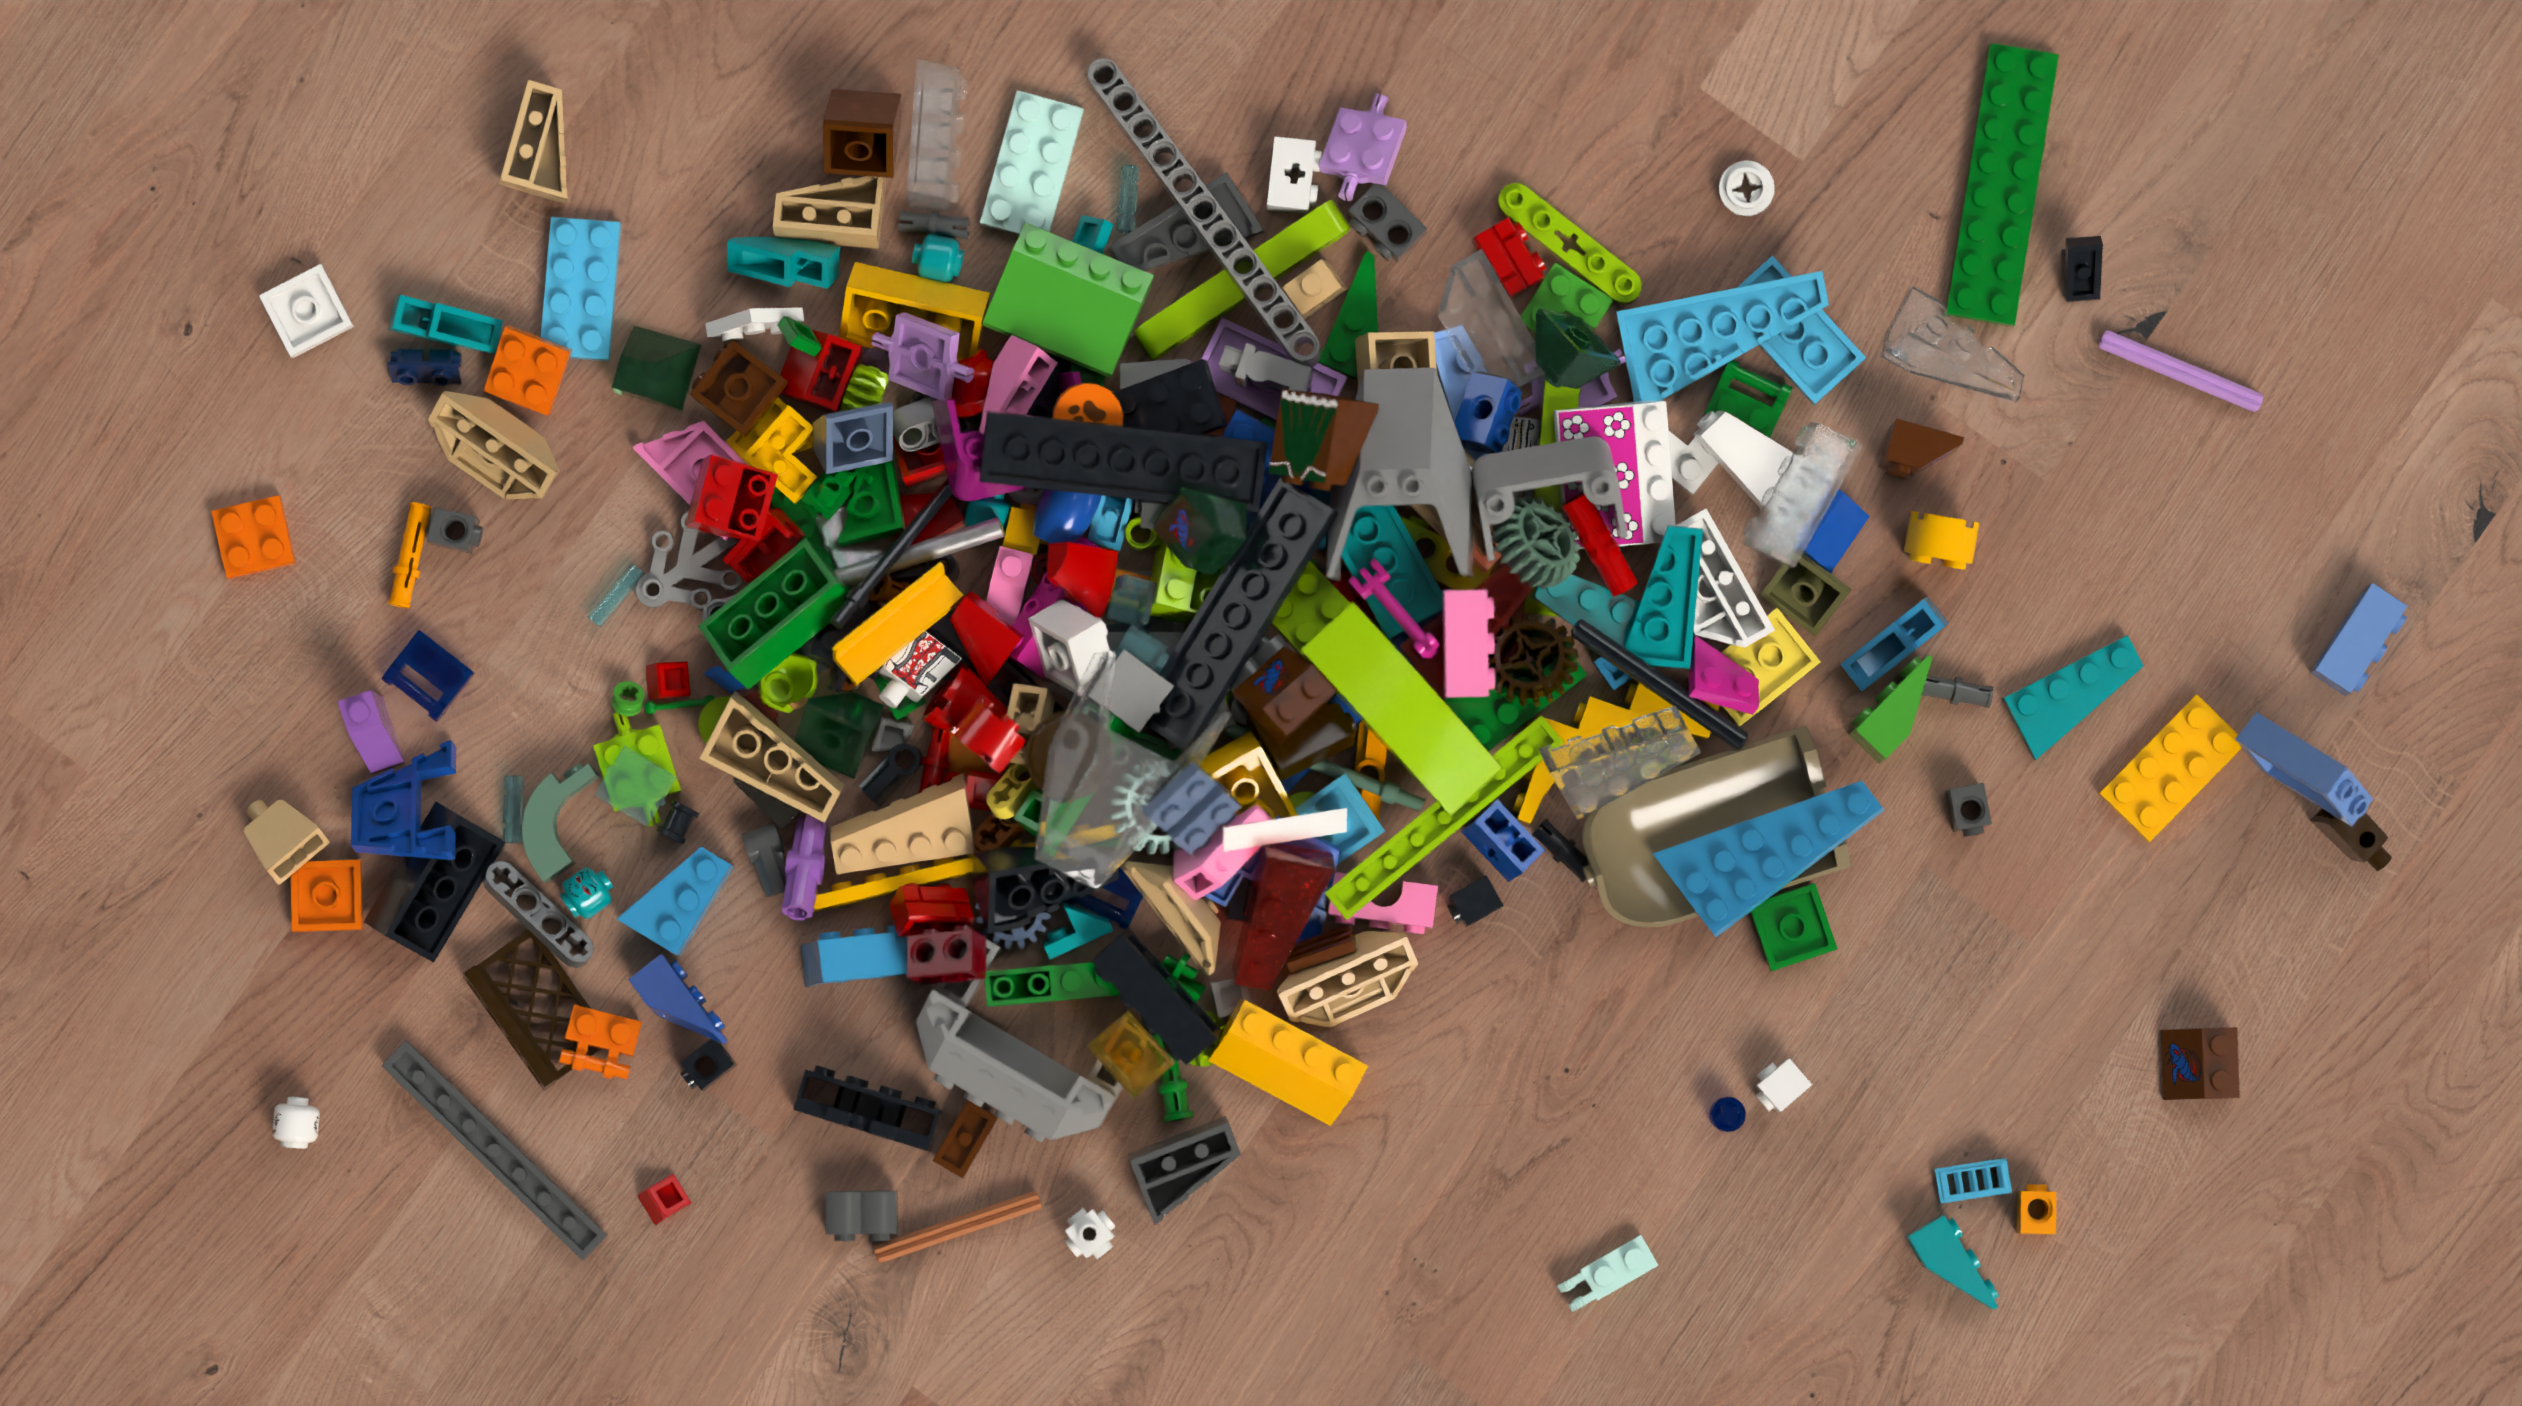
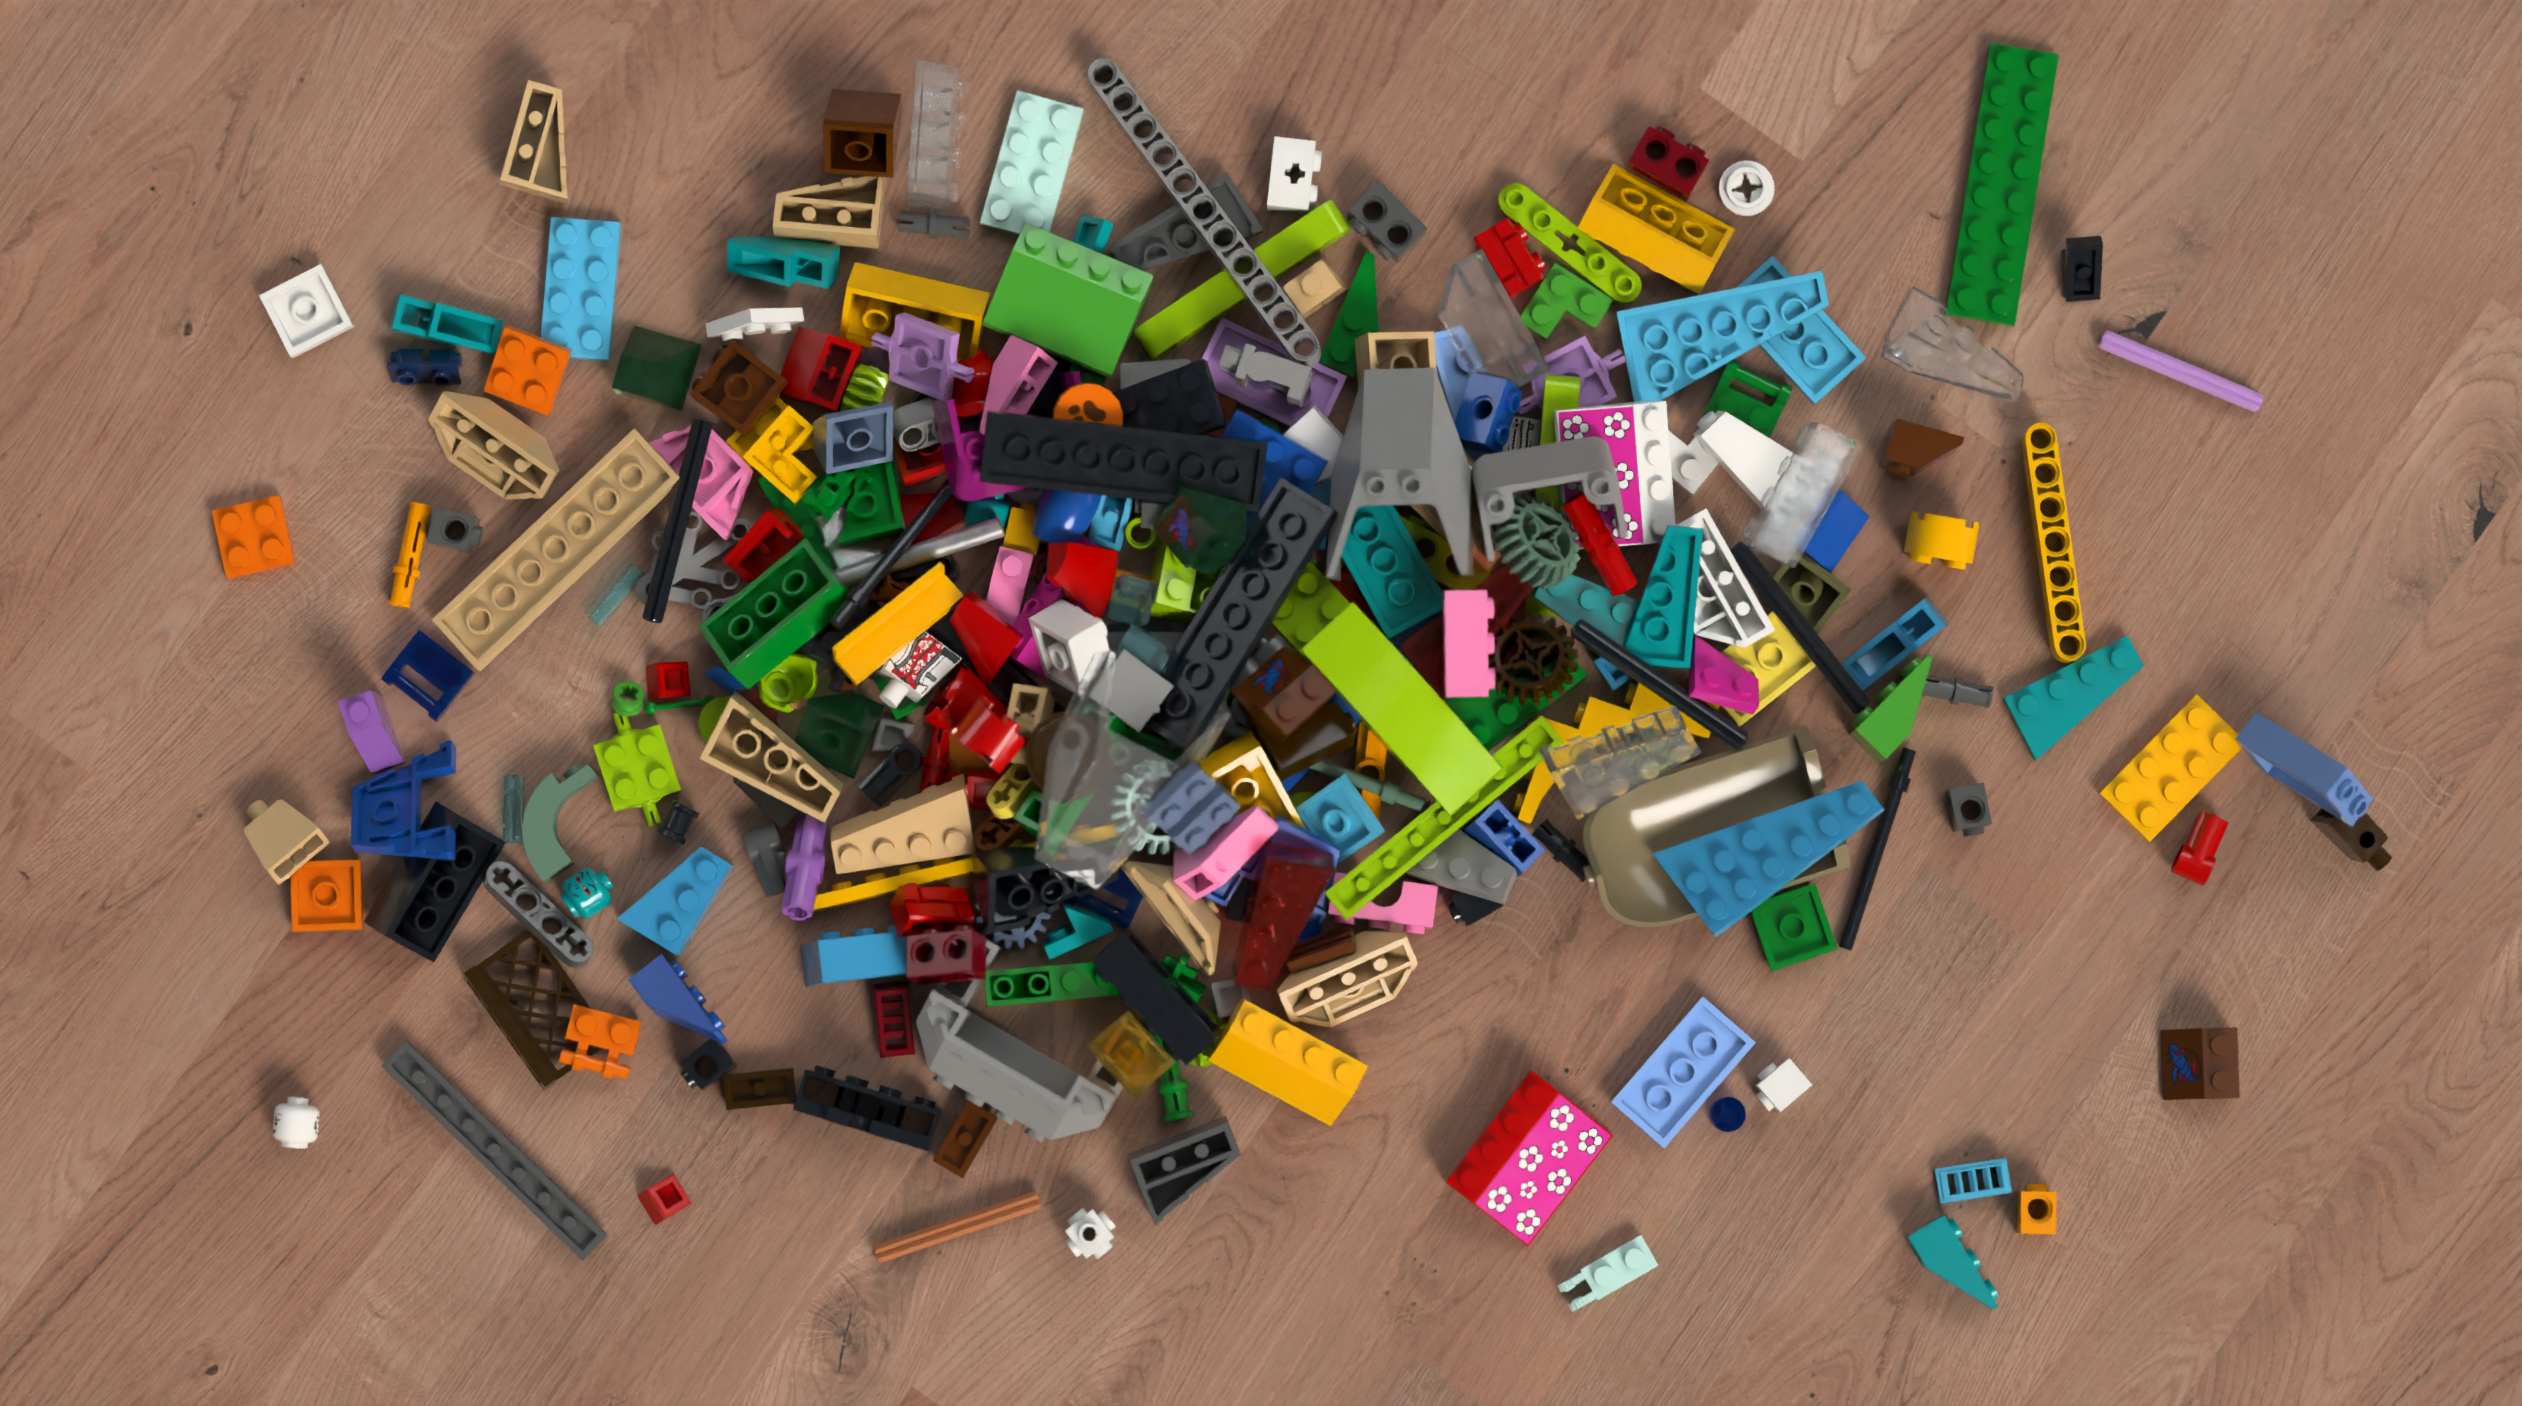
clear light blue piece [594,746,677,827] -> none
red slope [685,454,778,542] -> none
green tile [777,316,822,357] -> none
dark grey brick [825,1190,898,1241] -> none
teal head [912,234,964,283] -> none
clear light blue axle [1116,165,1140,233] -> none
white sticker [1223,808,1347,852] -> none
slope [1268,389,1379,491] -> none
lavender plate [1319,94,1407,201] -> none
dark pink hinge [1348,558,1439,658] -> none
clear green slope [1535,308,1621,389] -> none
medium blue brick [2310,583,2407,696] -> none
none -> tan plate [432,428,680,671]
none -> black axle [642,419,712,623]
none -> dark brown plate [723,1068,797,1110]
none -> dark red slope [873,981,915,1058]
none -> light grey wing [1406,829,1517,905]
none -> slope [1445,1070,1613,1246]
none -> yellow slope [1577,163,1735,294]
none -> light blue plate [1611,996,1756,1148]
none -> dark red brick [1627,126,1709,201]
none -> black axle [1730,541,1870,714]
none -> black bar [1838,748,1916,951]
none -> yellow beam [2021,423,2086,663]
none -> red piece [2171,811,2229,886]

